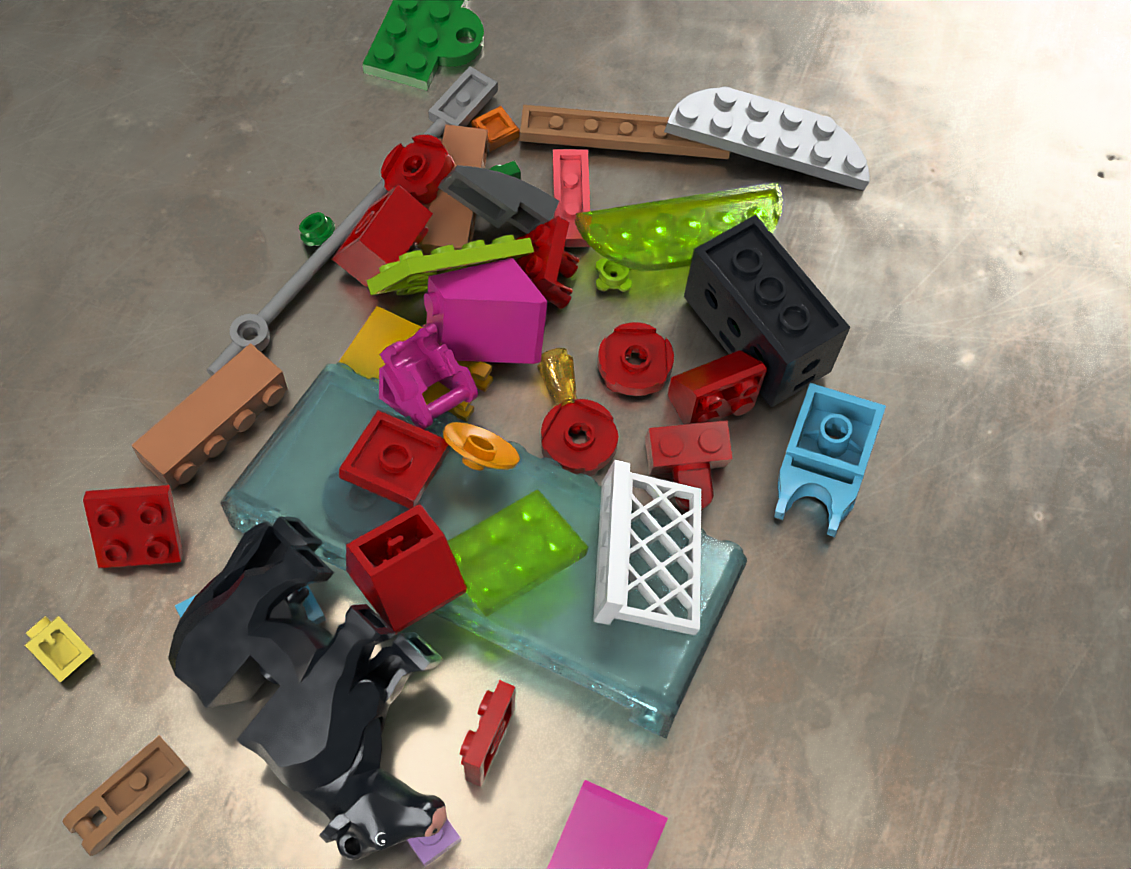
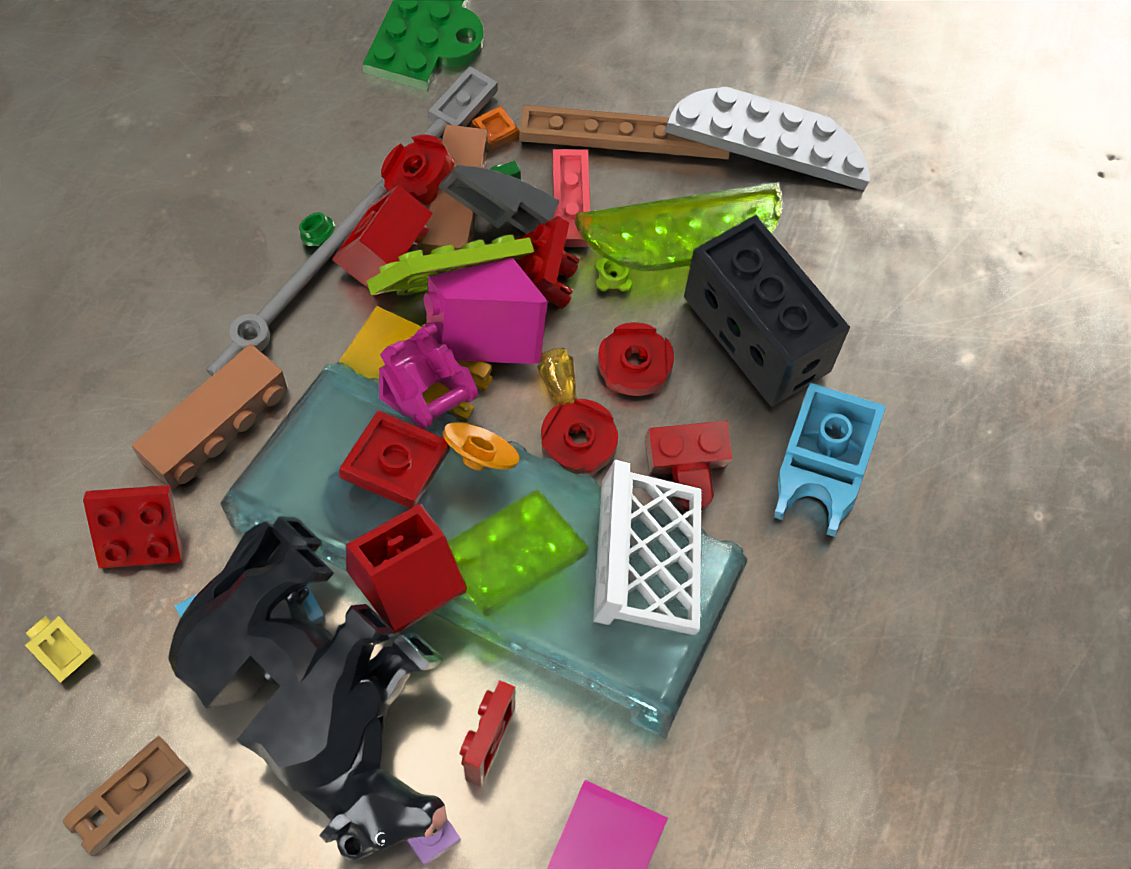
red slope [667,350,767,425] -> none

